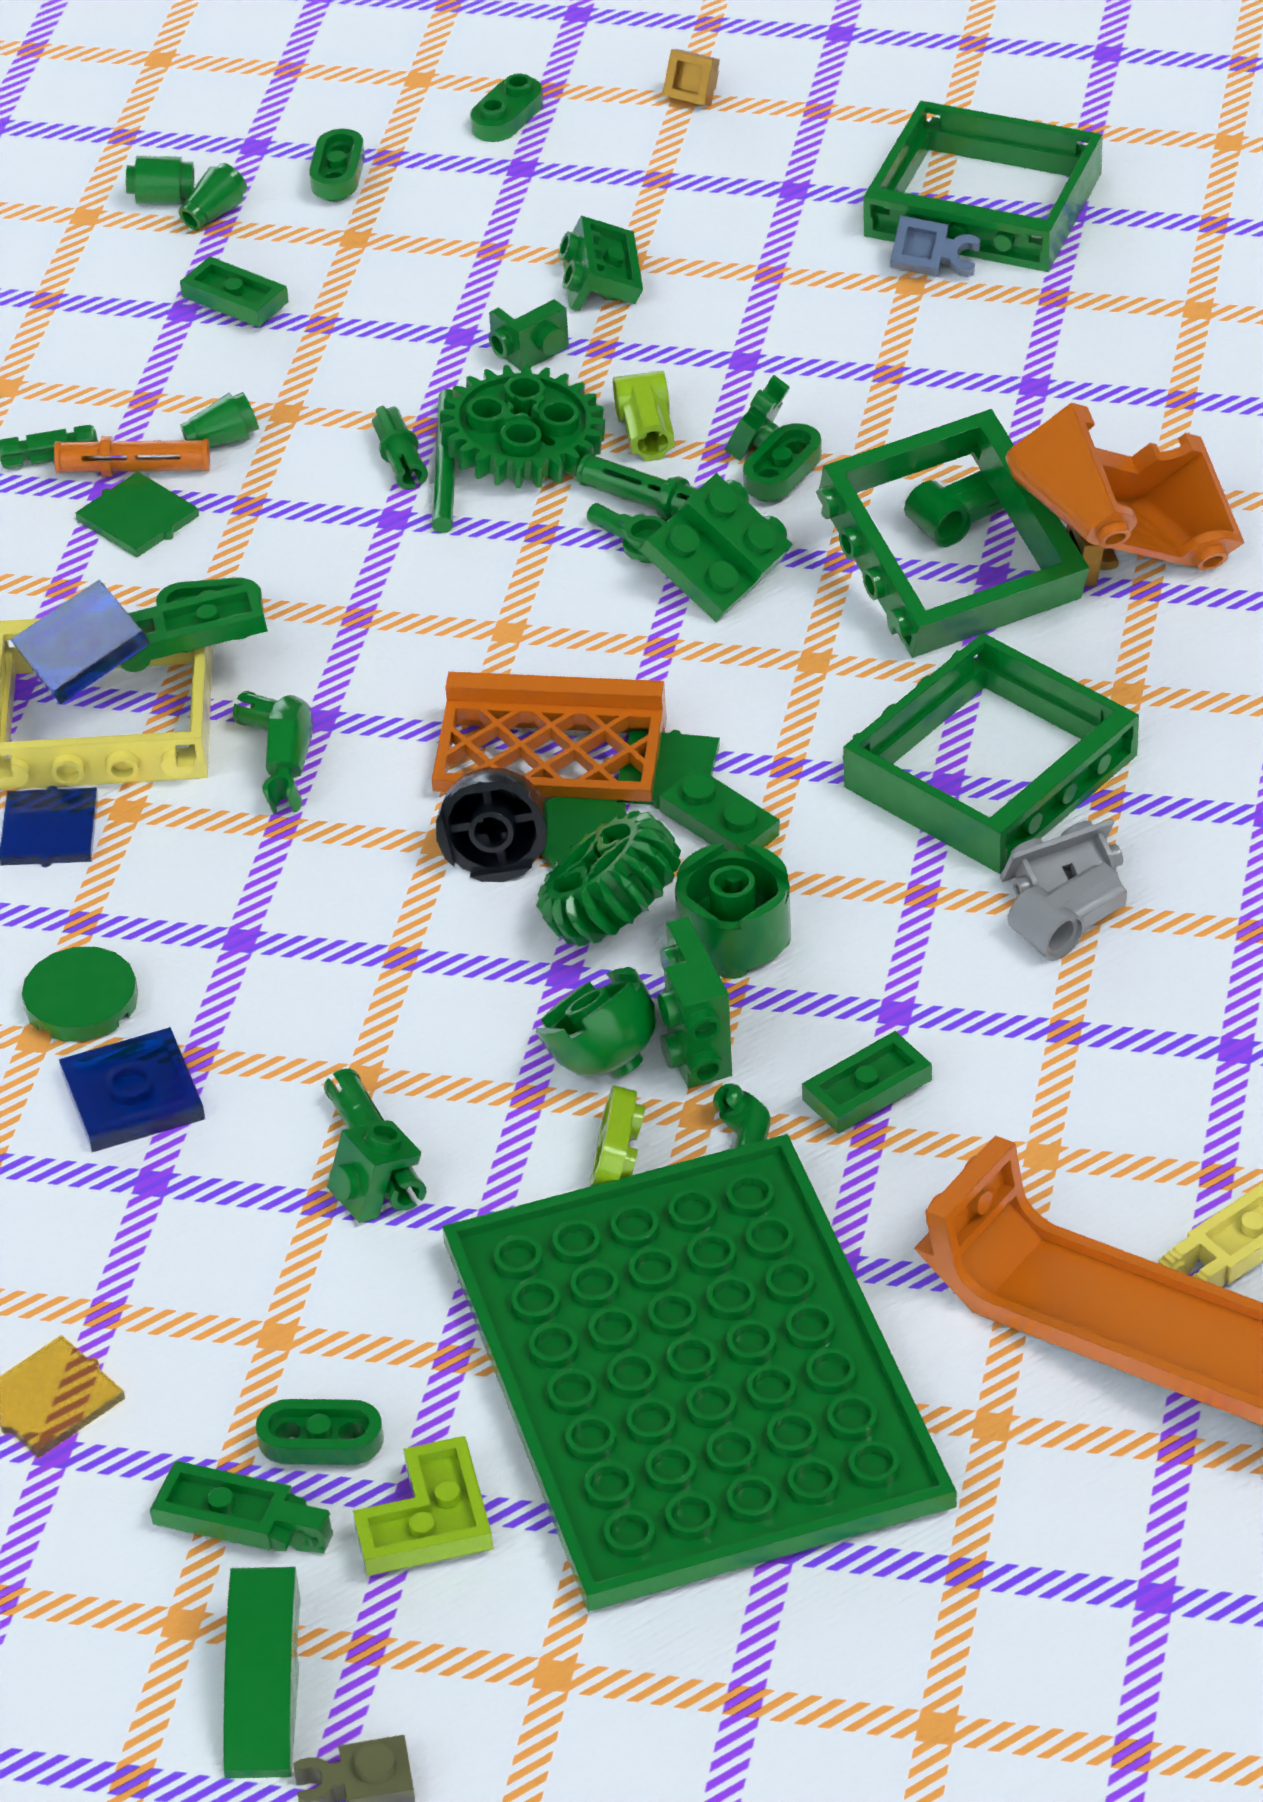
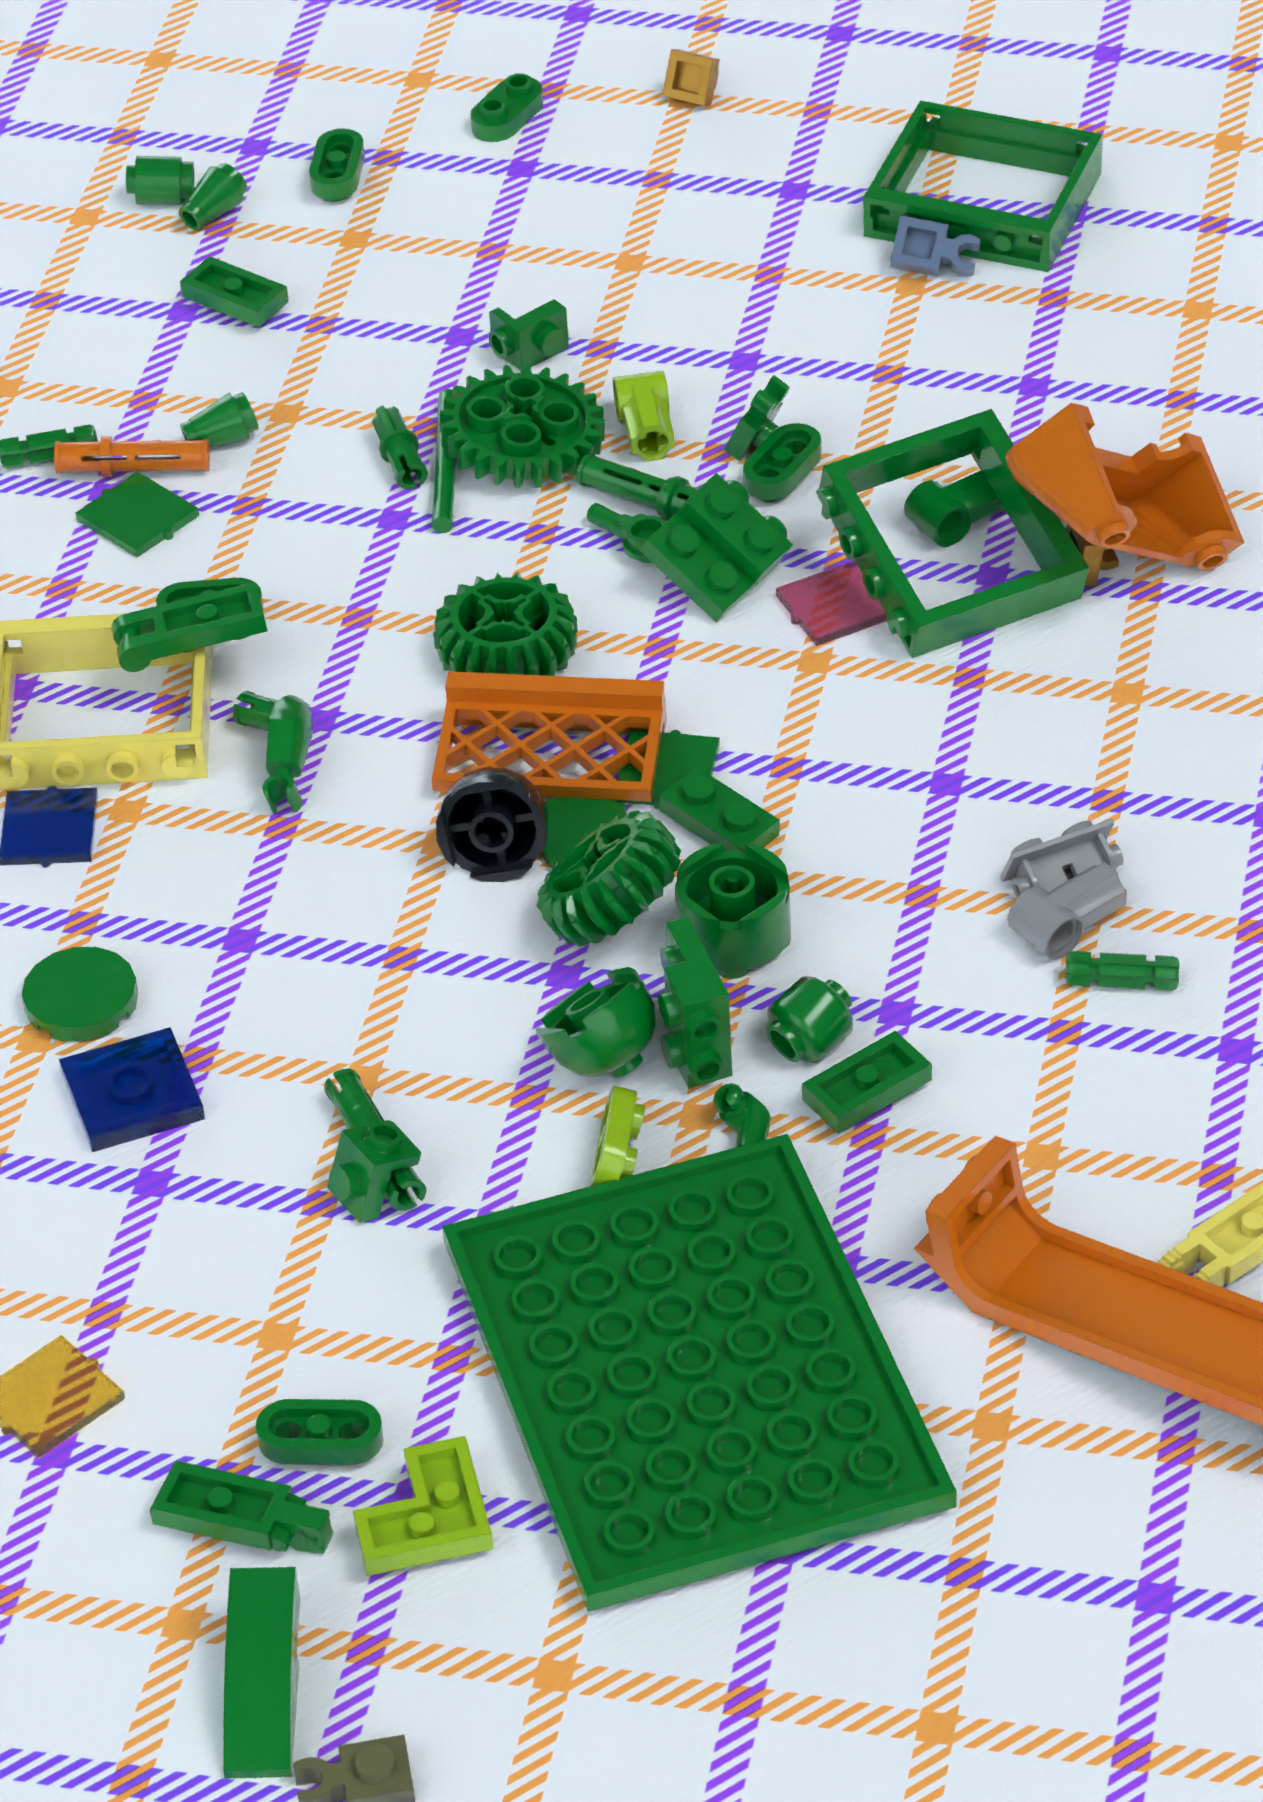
clear blue tile [10,579,150,705] -> none
green bracket [558,215,643,311] -> none
green window [842,632,1139,874] -> none
none -> green gear [433,571,578,676]
none -> green head [766,976,853,1063]
none -> clear pink piece [776,560,887,646]
none -> green axle [1065,951,1180,991]

